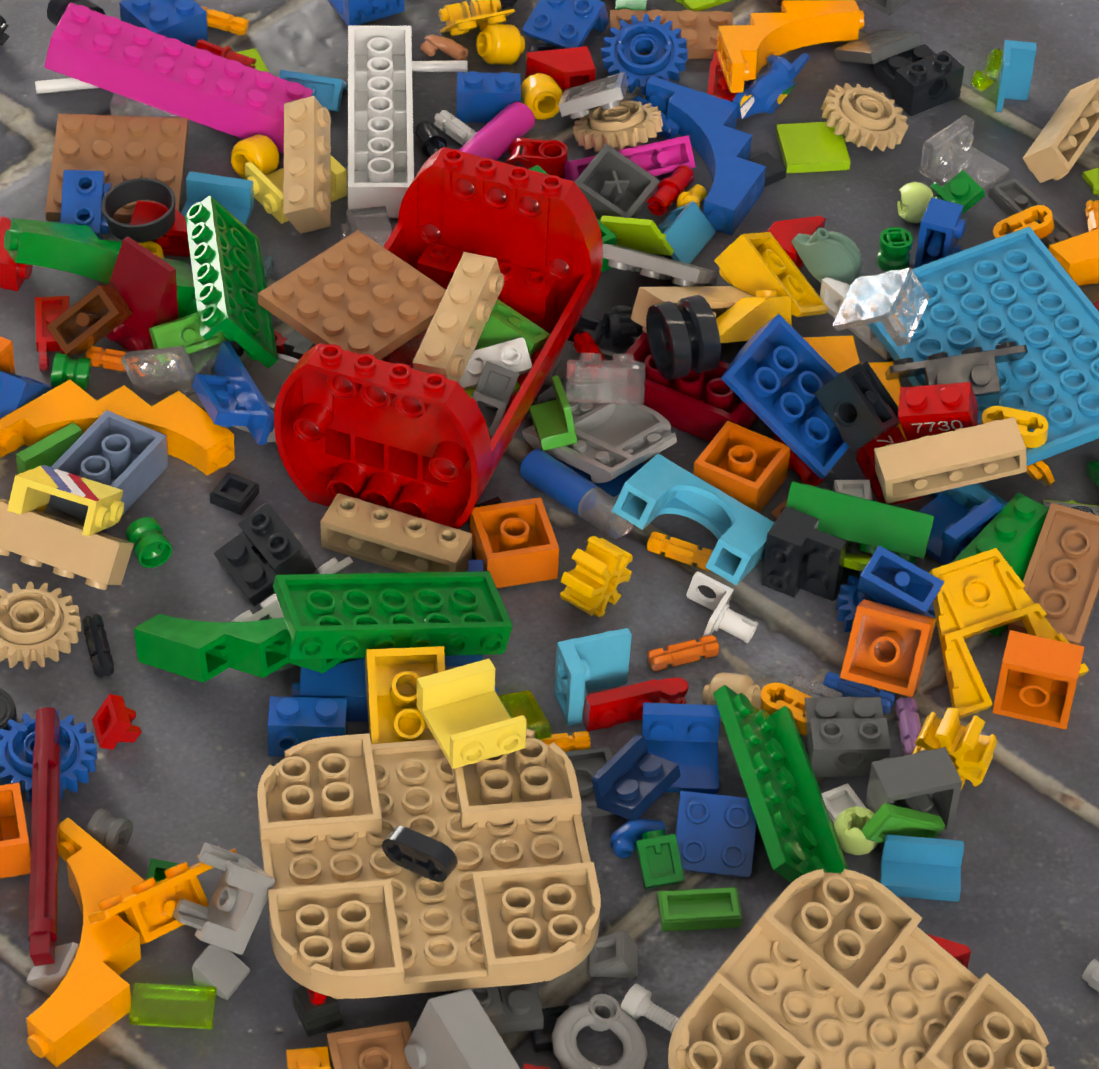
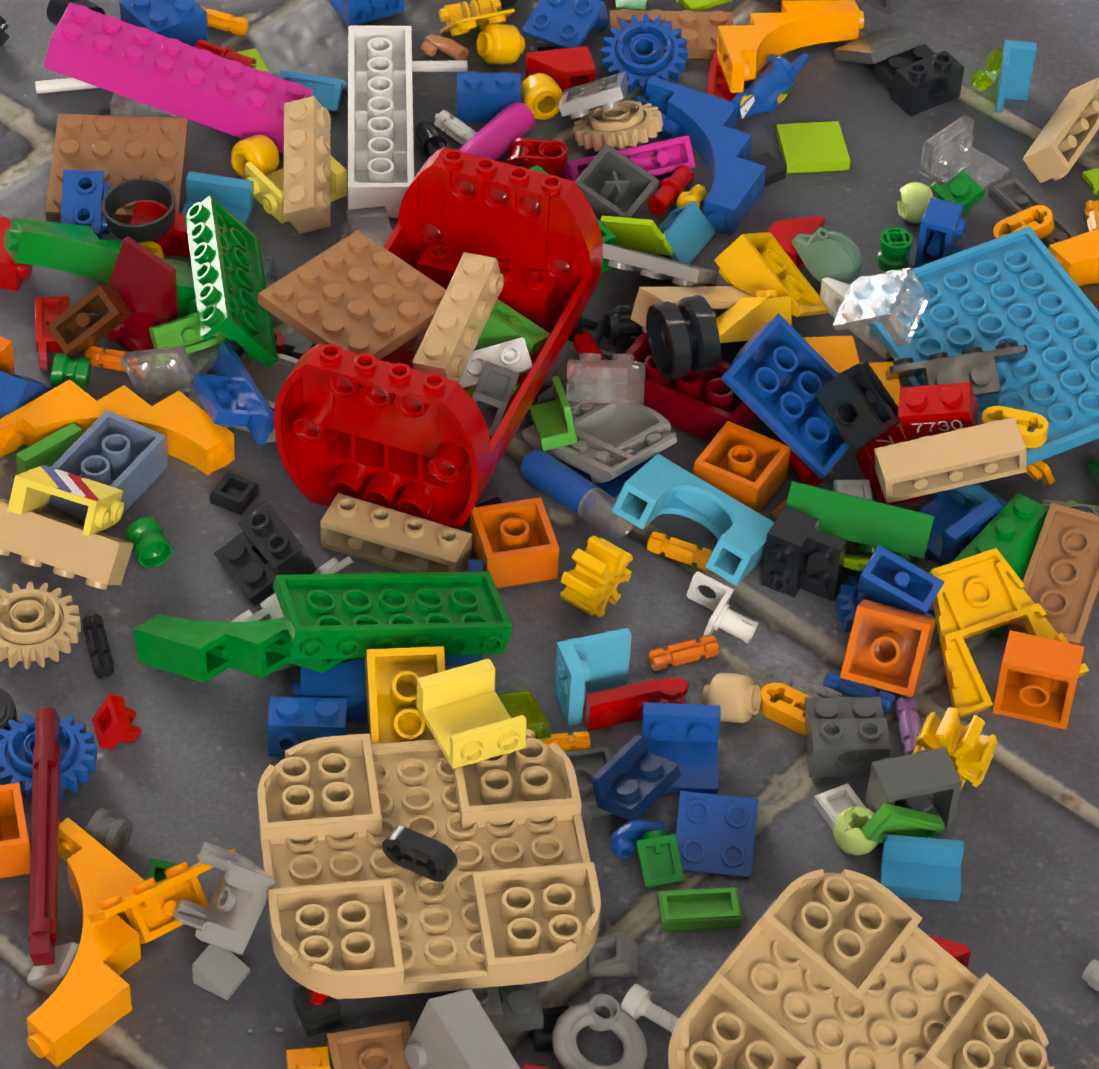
clear neon green tile [129,983,217,1029] -> none
green bracket [713,685,849,883] -> none
tan gear [821,83,908,151] -> none

